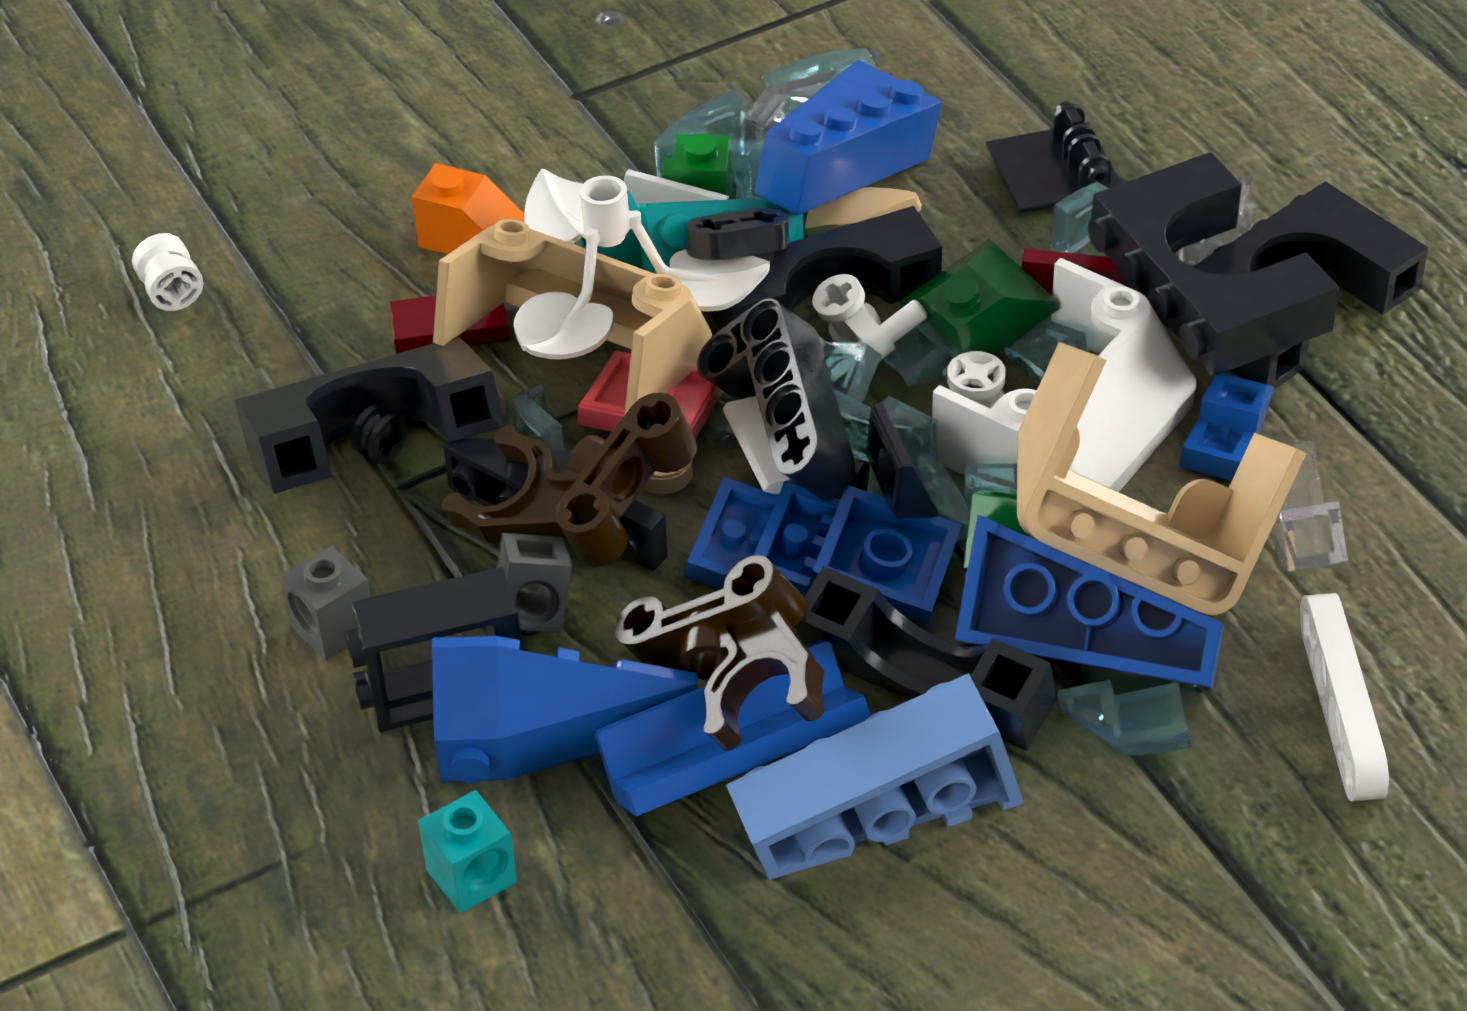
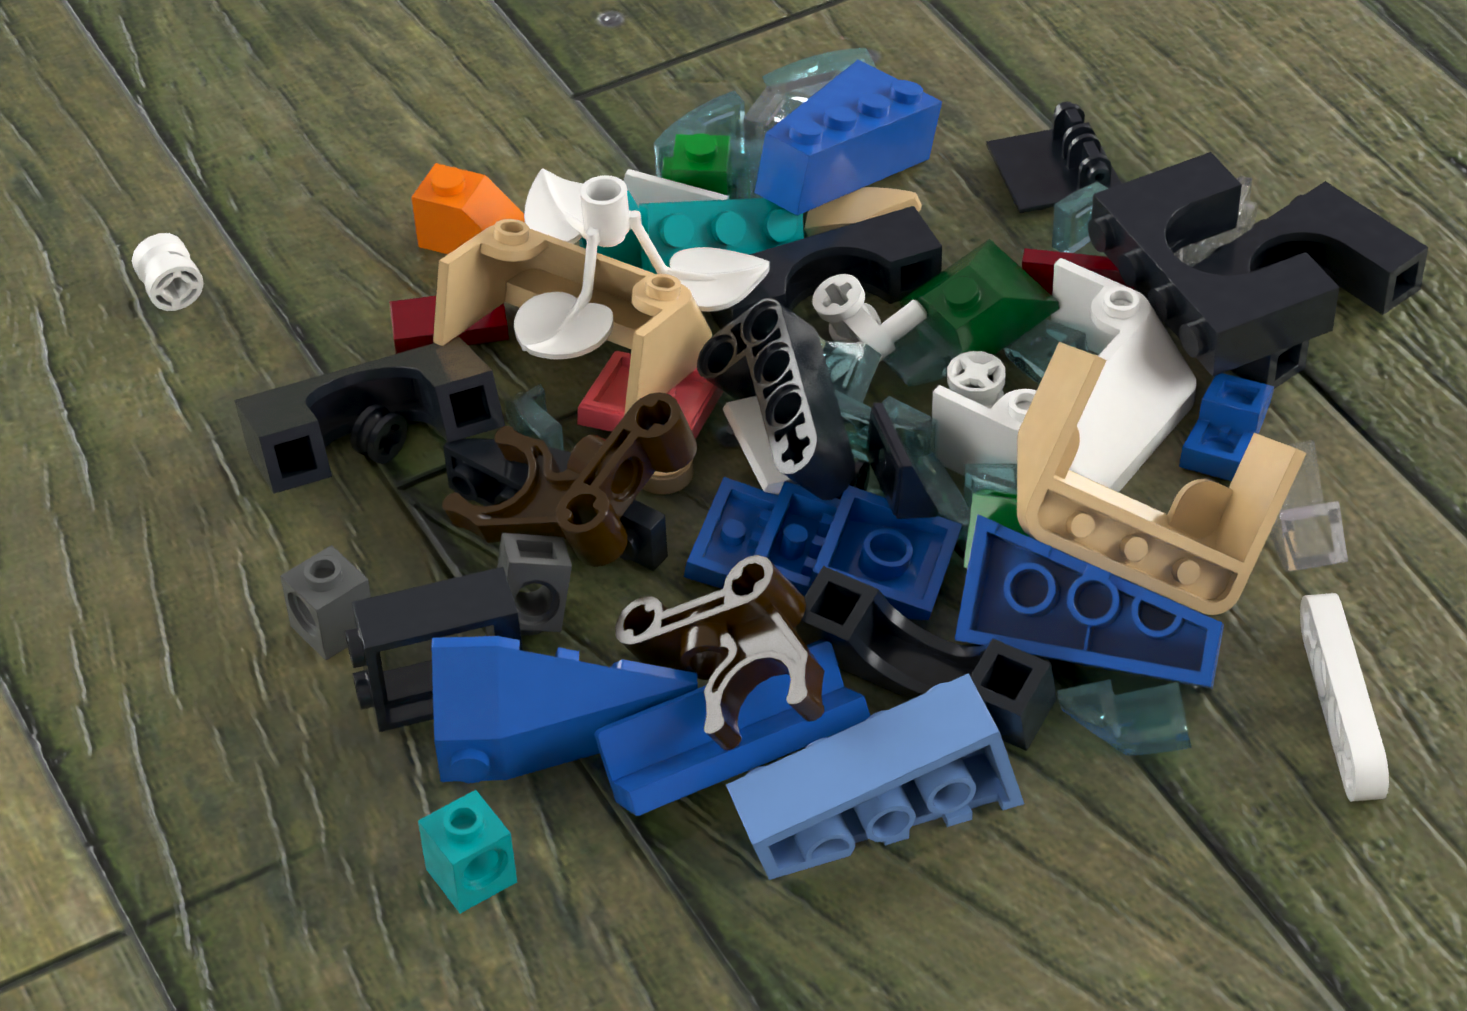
black beam [686,208,789,260] -> none

